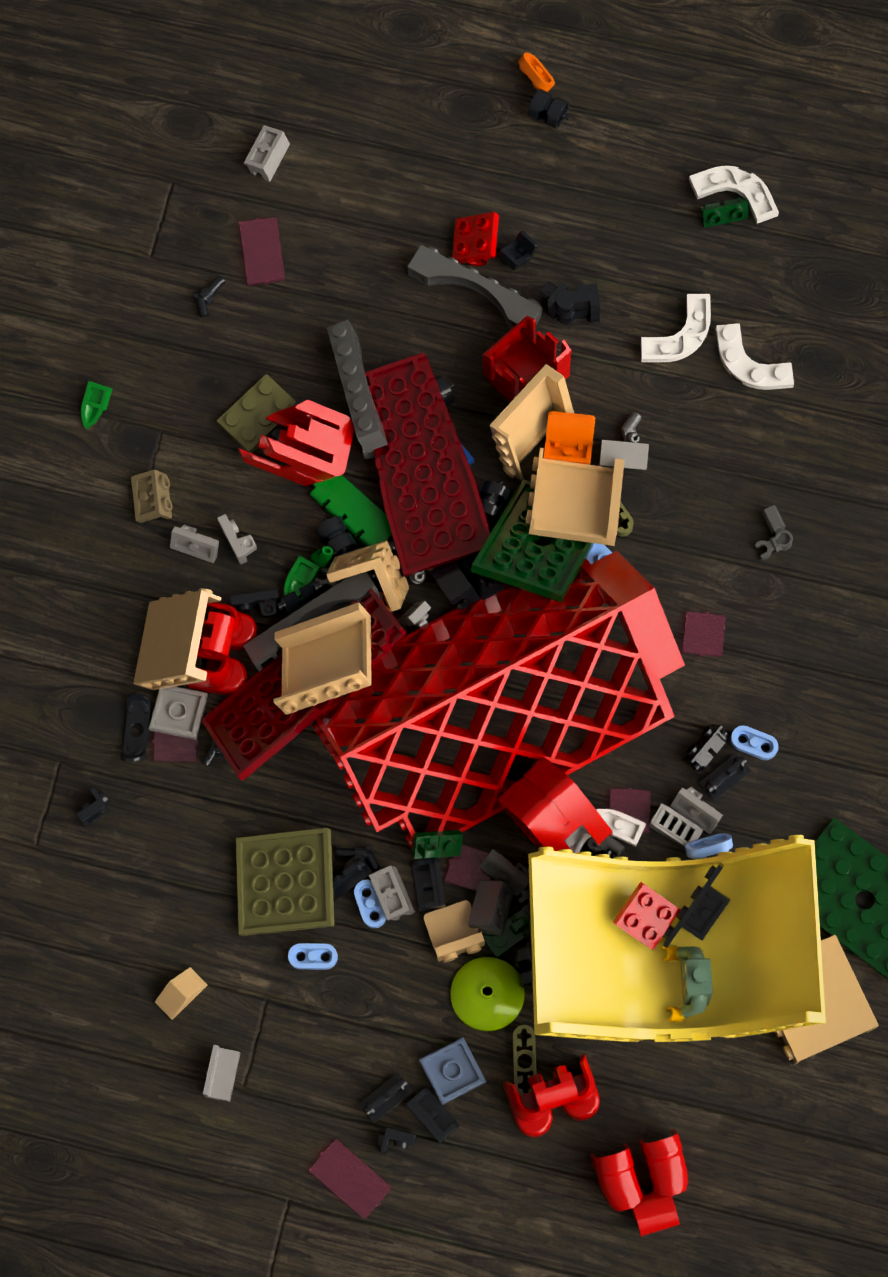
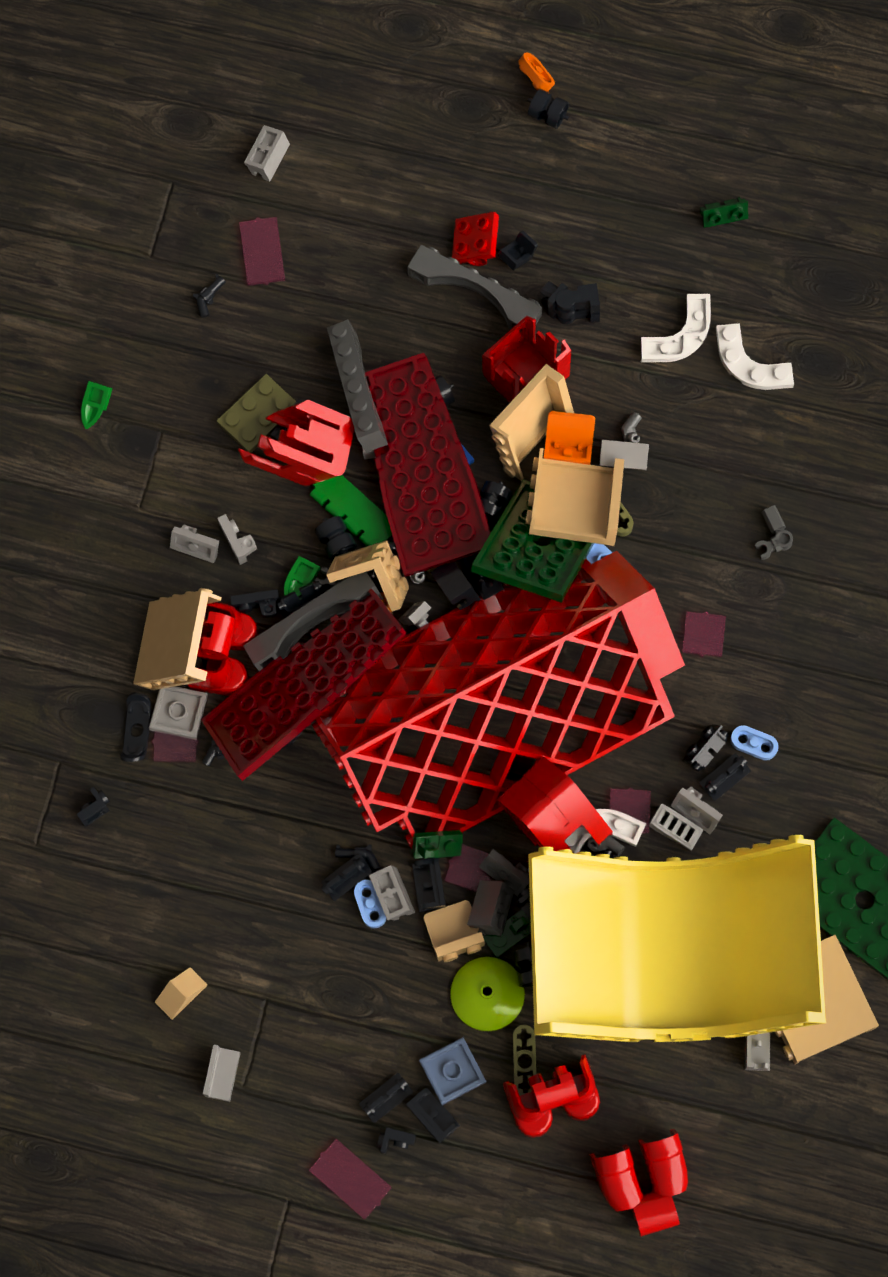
dark tan bracket [131,469,172,523] -> none
olive plate [236,828,334,936] -> none
tan panel [273,602,372,715] -> none
light blue plate [288,943,338,970] -> none
green arm [311,546,333,568] -> none
plate [613,882,681,950] -> none
sand green torso [662,946,713,1023] -> none
black bracket [663,863,731,948] -> none
light blue plate [685,833,733,860] -> none
white plate [689,166,779,224] -> none
none -> light grey hinge [744,1032,770,1071]

